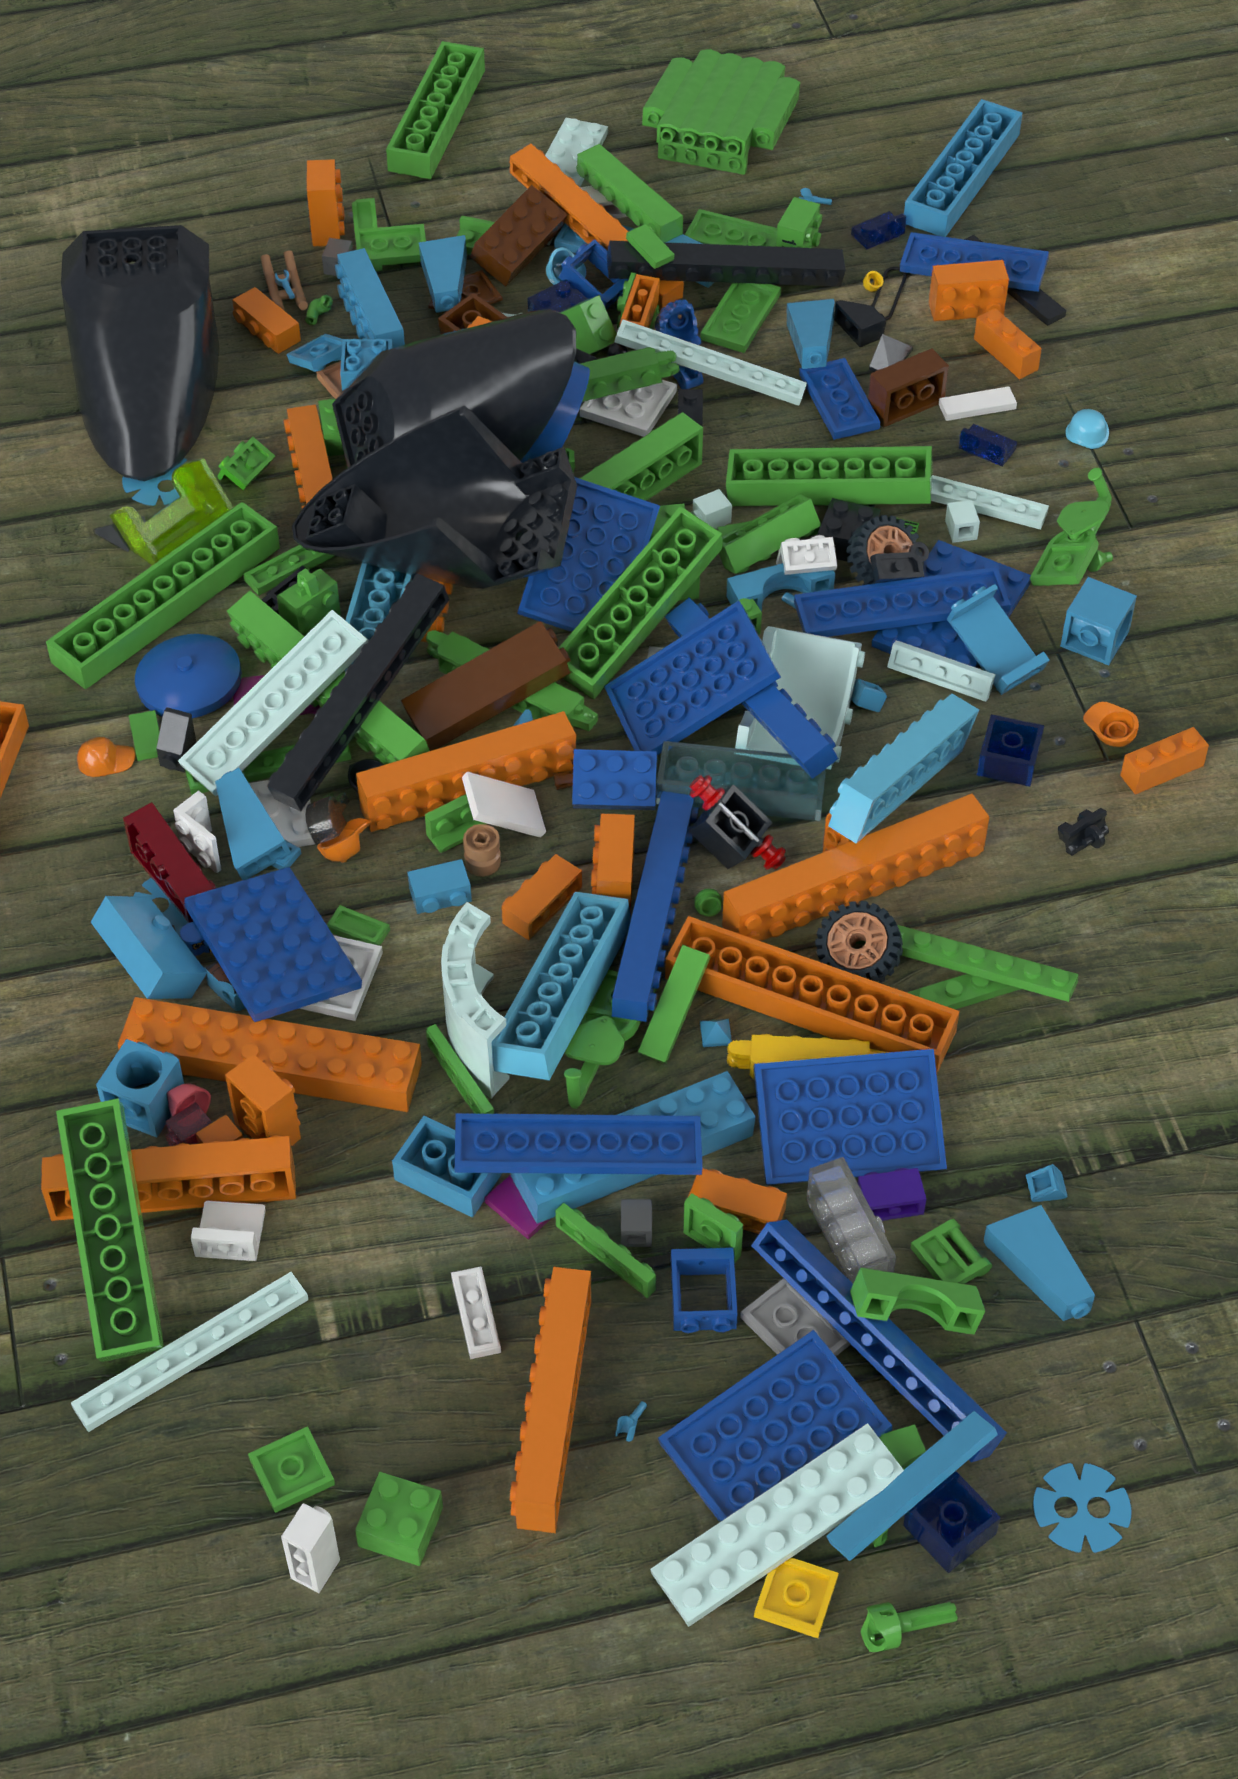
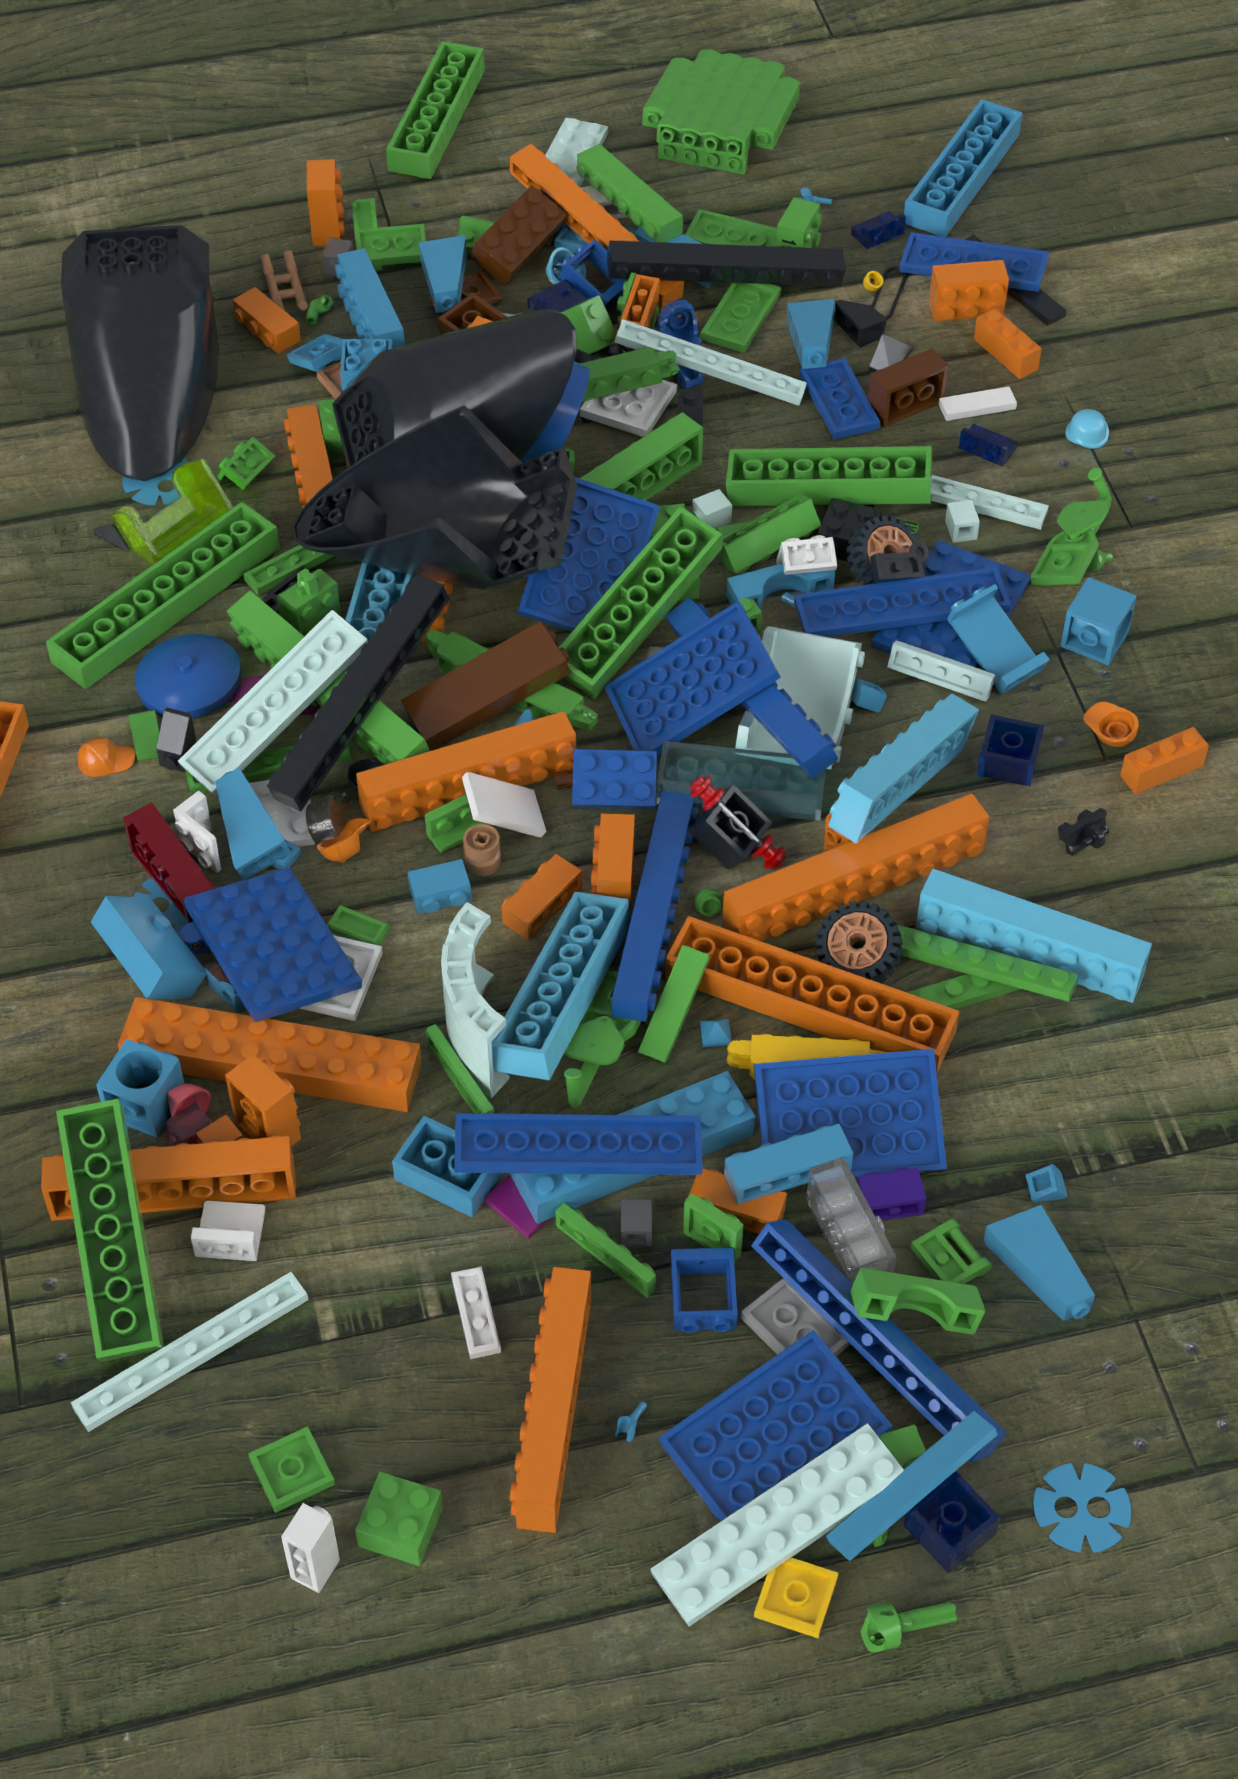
dark azure hand [275,270,295,299] -> none
bright green tile [626,224,675,269] -> none
none -> dark azure brick [724,1124,853,1205]
none -> medium azure brick [916,868,1152,1003]

